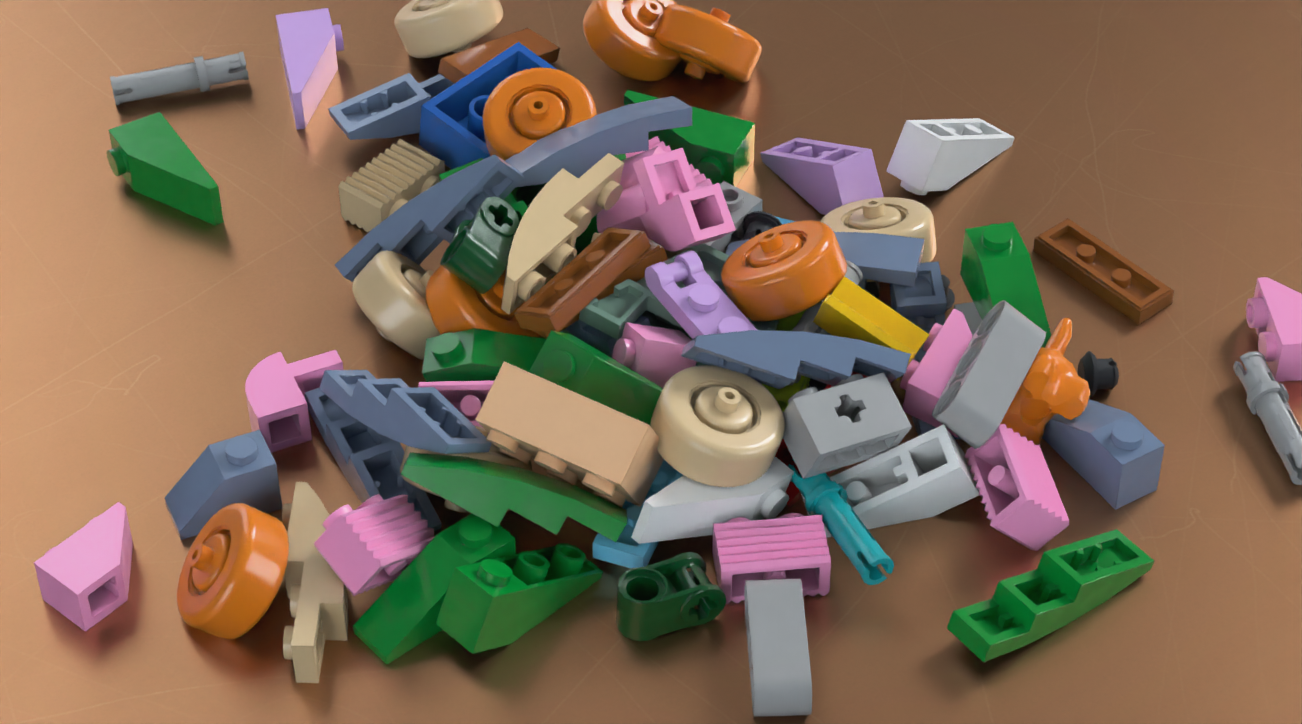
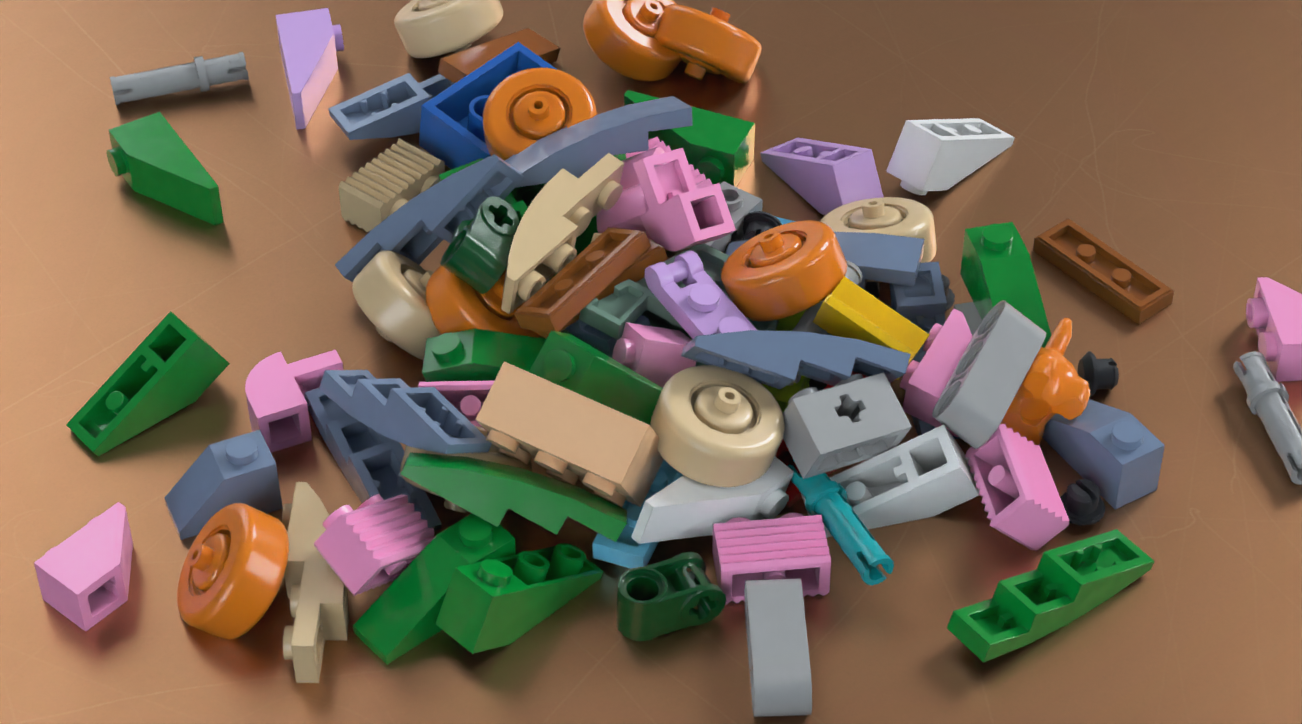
none -> green slope [66,311,230,456]
none -> black piece [1060,479,1106,525]

